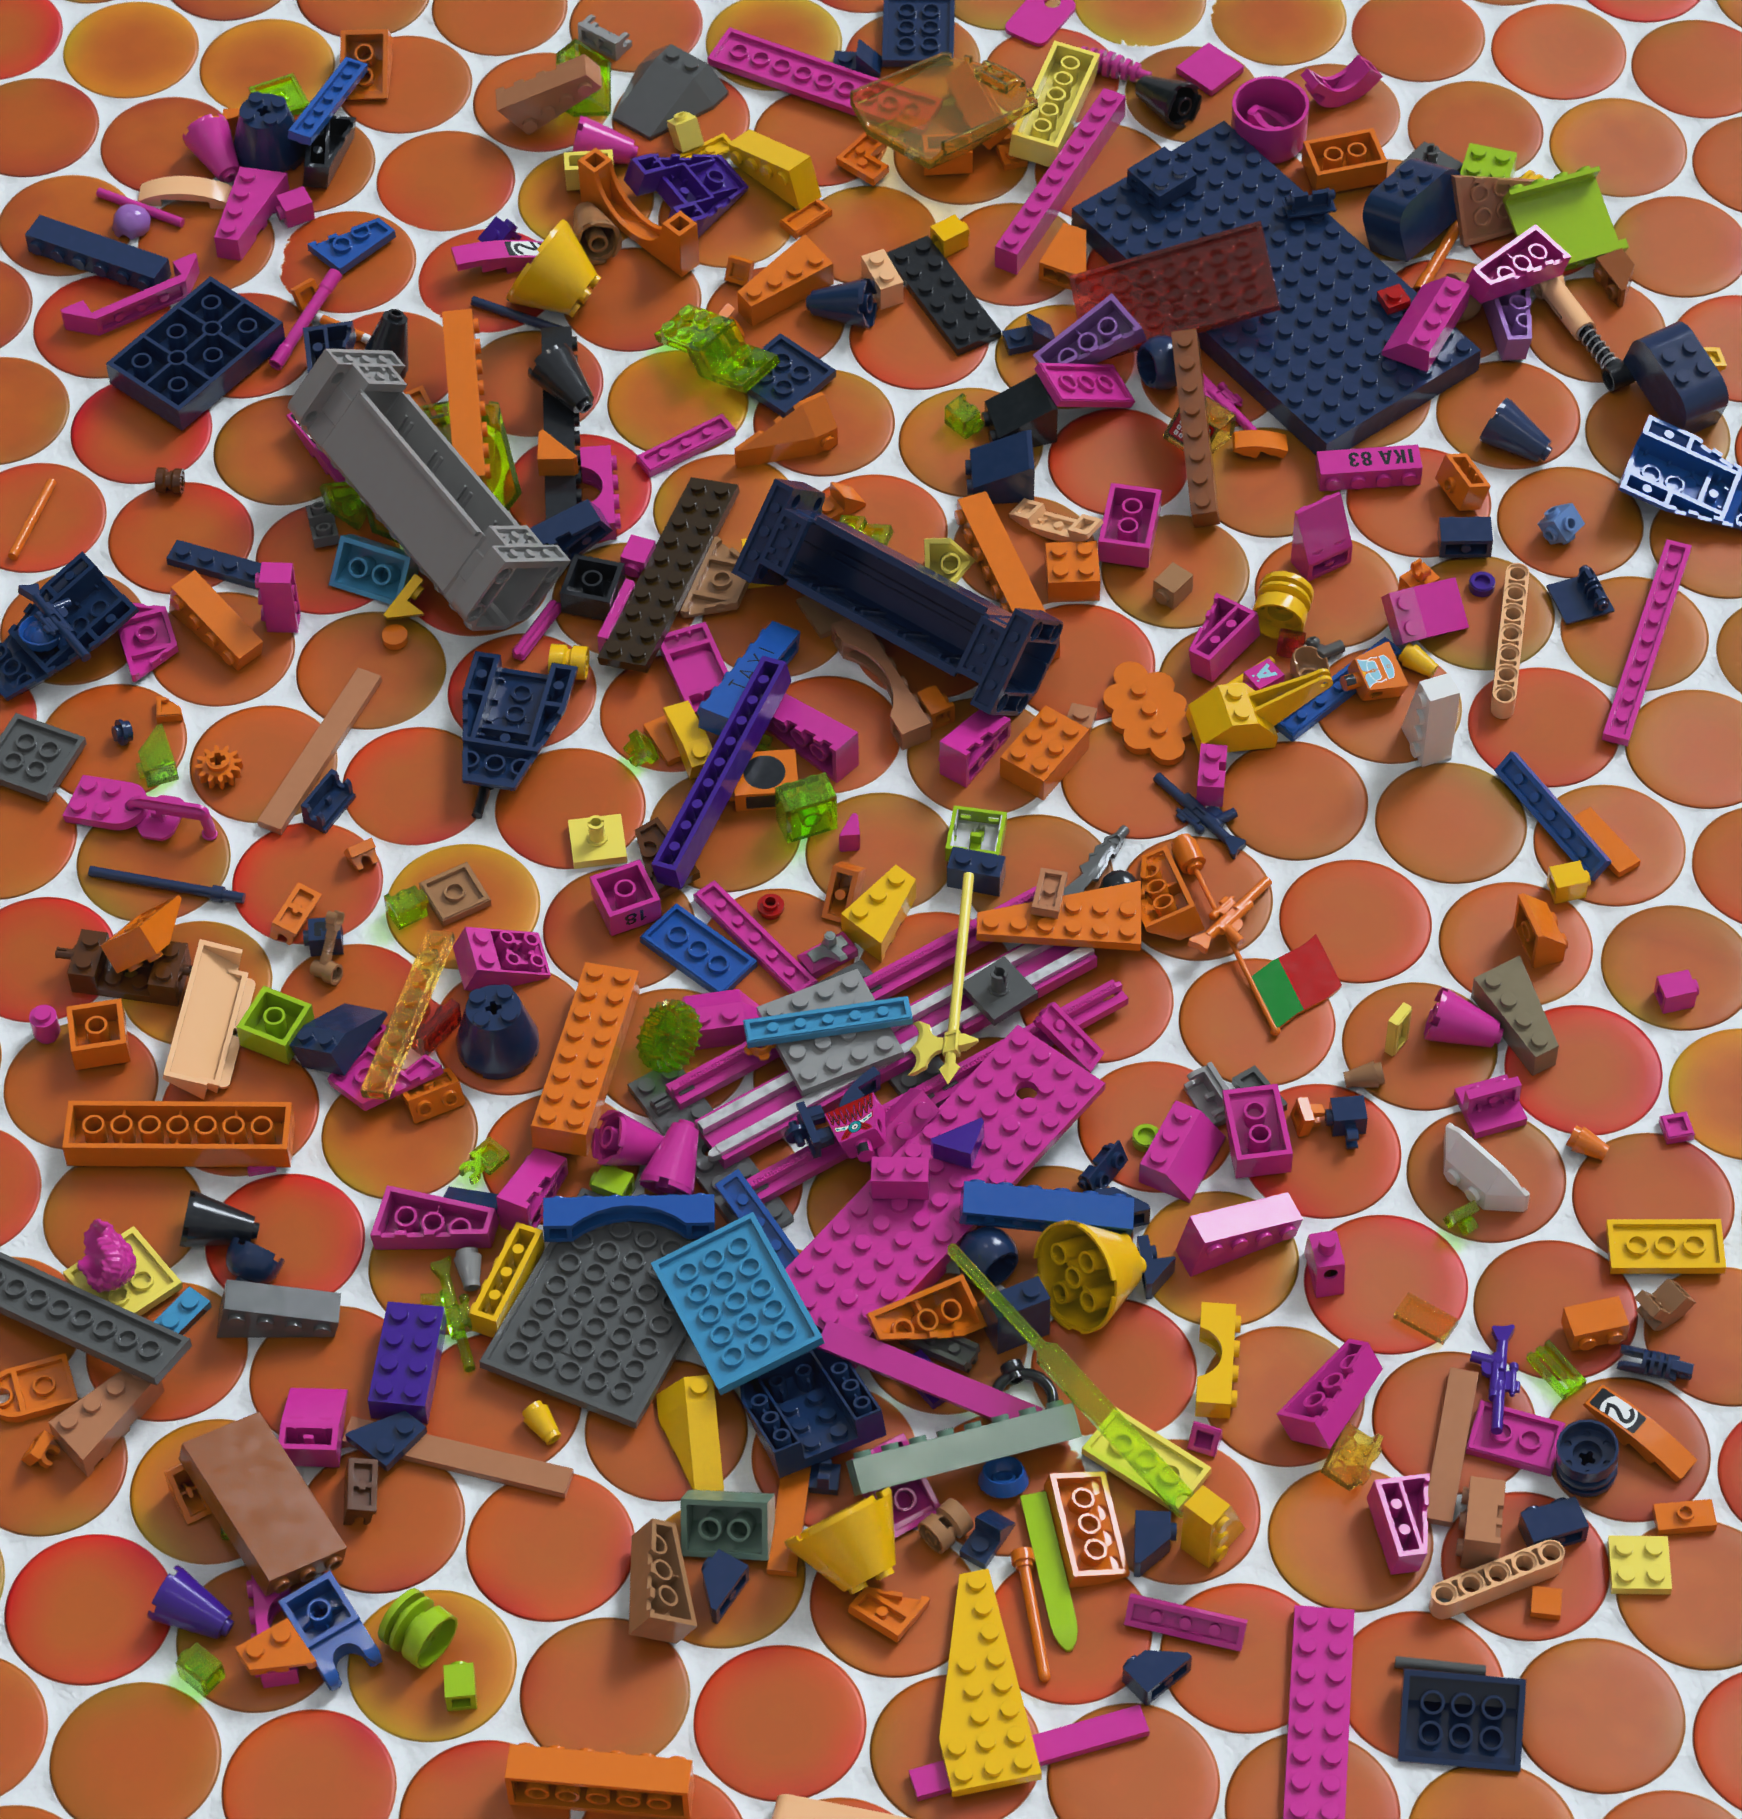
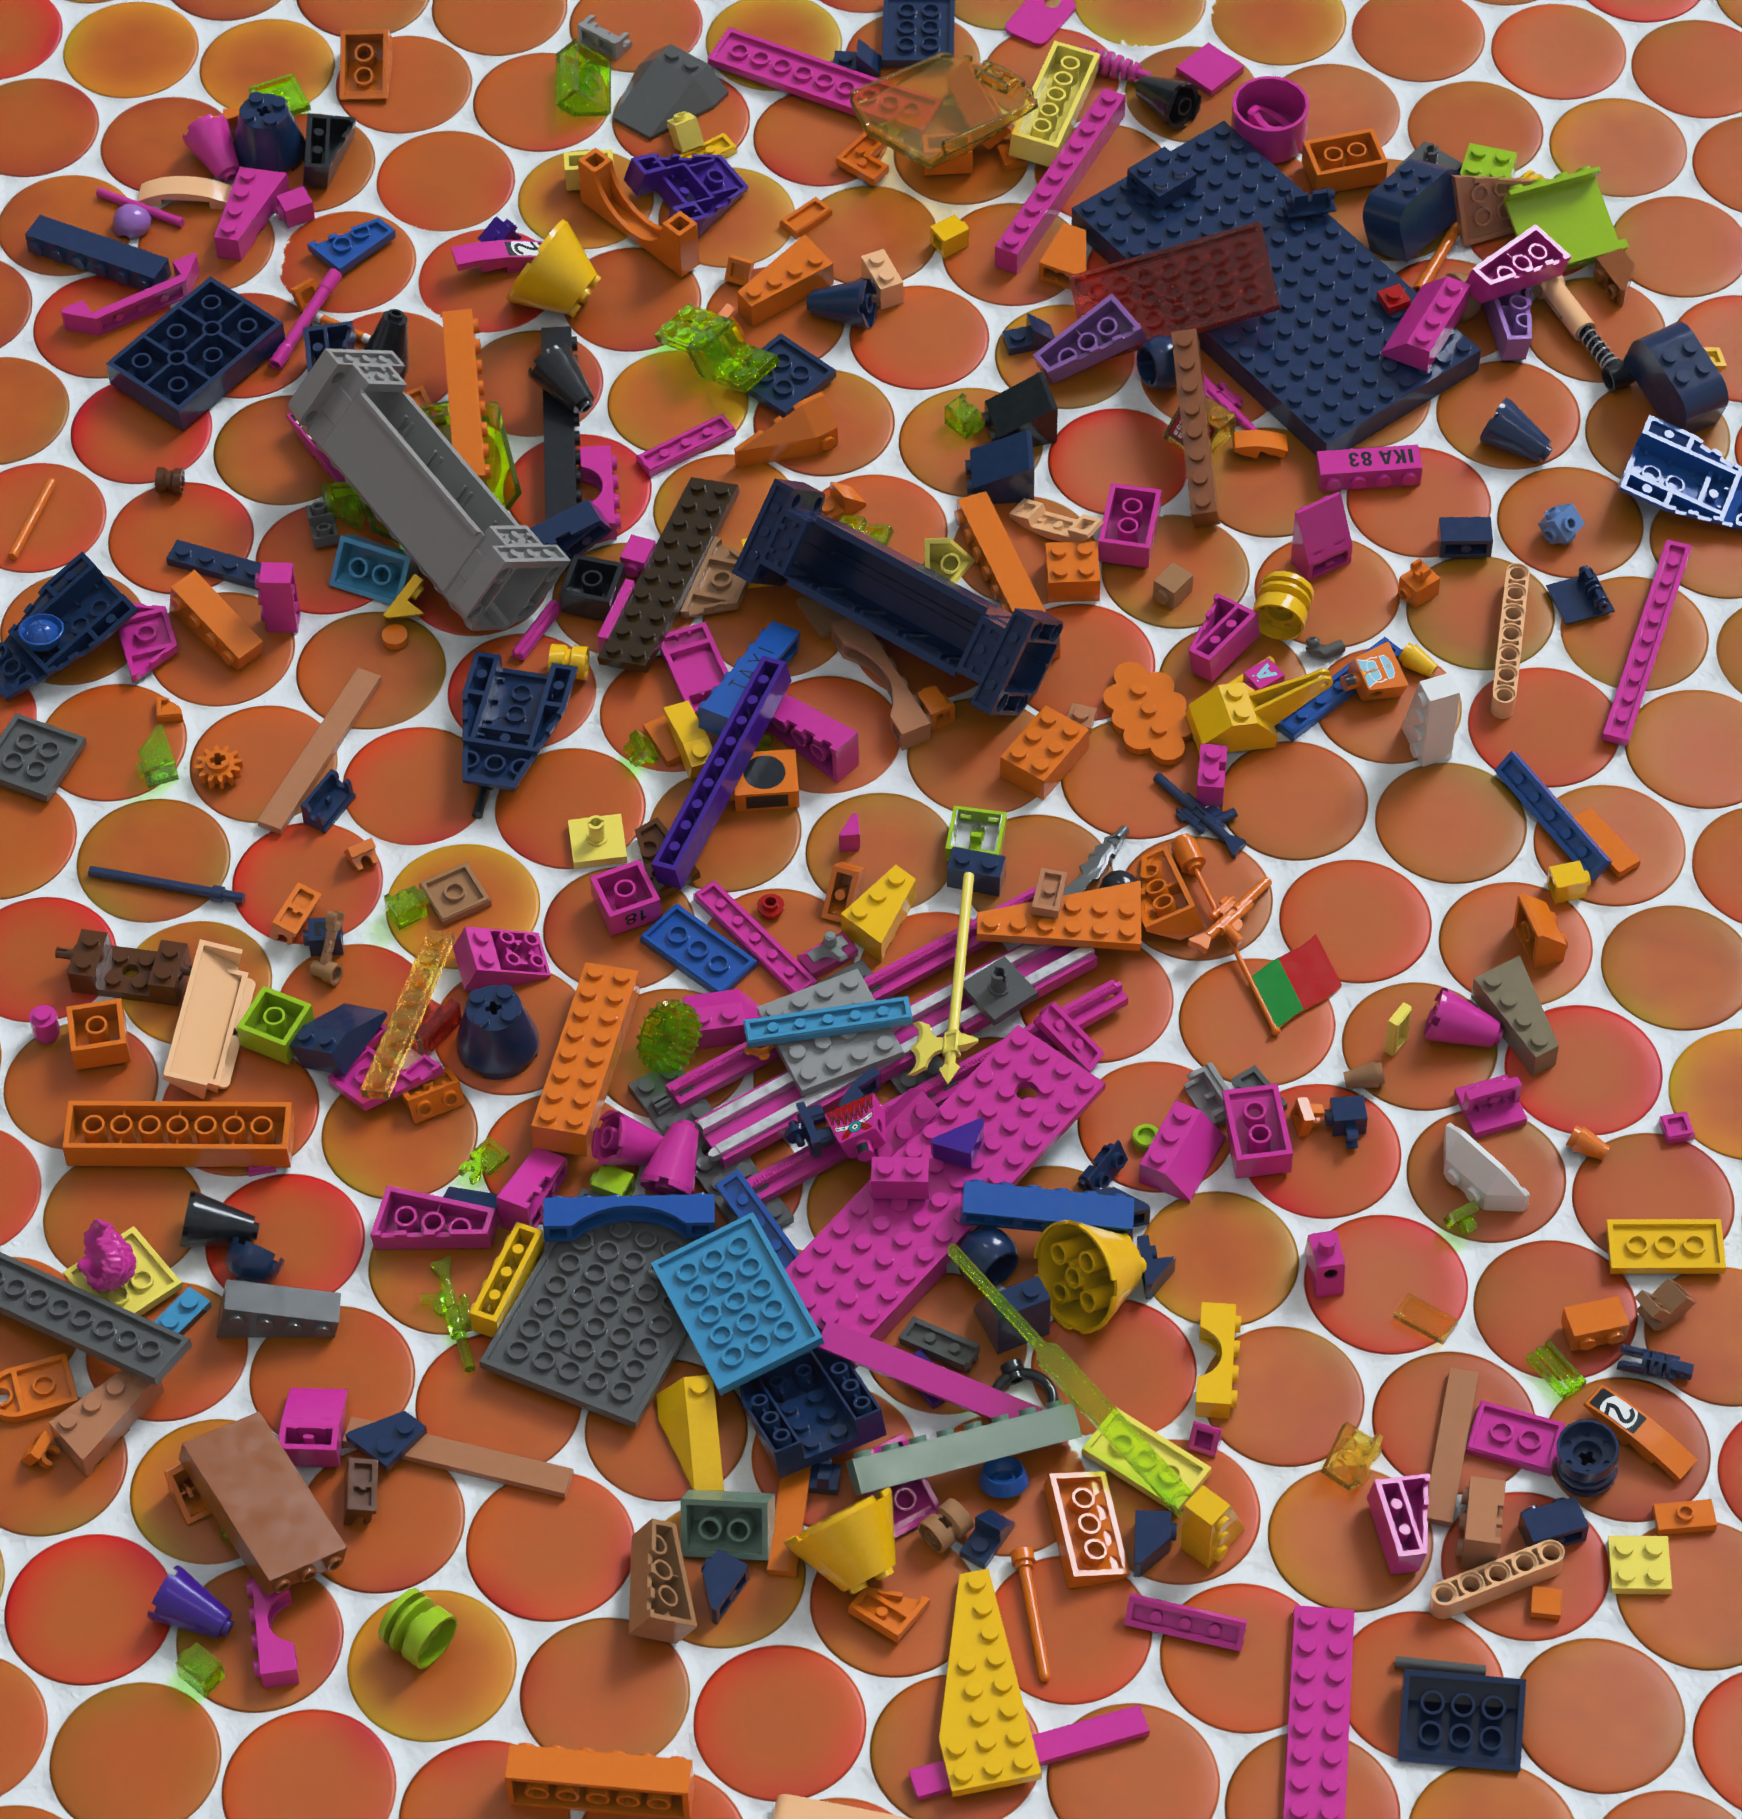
dark blue piece [18,583,91,662] -> none
dark pink plate [62,775,218,841] -> none
orange slope [100,895,182,974] -> none
dark blue plate [111,719,133,746] -> none
orange wing [235,1618,317,1676] -> none
blue brick [278,1571,383,1691] -> none
blue plate [288,57,368,146] -> none
dark purple brick [368,1301,447,1424] -> none
lime brick [443,1661,477,1711] -> none
light grey cone [454,1247,482,1291] -> none
dark blue bar [471,296,563,329] -> none
nougat wedge [495,54,602,135] -> none
yellow cone [522,1401,561,1445] -> none
orange slope [537,429,579,476] -> none
dark pink cone [573,115,638,164] -> none
medium nougat cone [573,202,622,265] -> none
yellow wedge [728,129,822,210] -> none
clear neon green brick [775,772,838,844] -> none
orange wedge [866,1274,987,1341] -> none
black plate [887,235,1001,356] -> none
dark pink wedge [938,709,1011,788] -> none
lime piece [1020,1491,1078,1652] -> none
dark pink tile [1034,363,1135,408] -> none
dark blue slope [1122,1650,1192,1706] -> none
dark pink wedge [1175,1192,1303,1277] -> none
clear red plate [1276,628,1307,658] -> none
dark pink wedge [1276,1339,1383,1449] -> none
medium nougat hair [1290,646,1330,678] -> none
dark pink arch [1301,55,1383,108] -> none
dark pink slope [1381,577,1469,646] -> none
orange brick [1435,453,1491,511] -> none
dark purple tile [1469,572,1495,597] -> none
dark purple piece [1470,1324,1520,1435] -> none
dark pink brick [1654,970,1699,1014] -> none

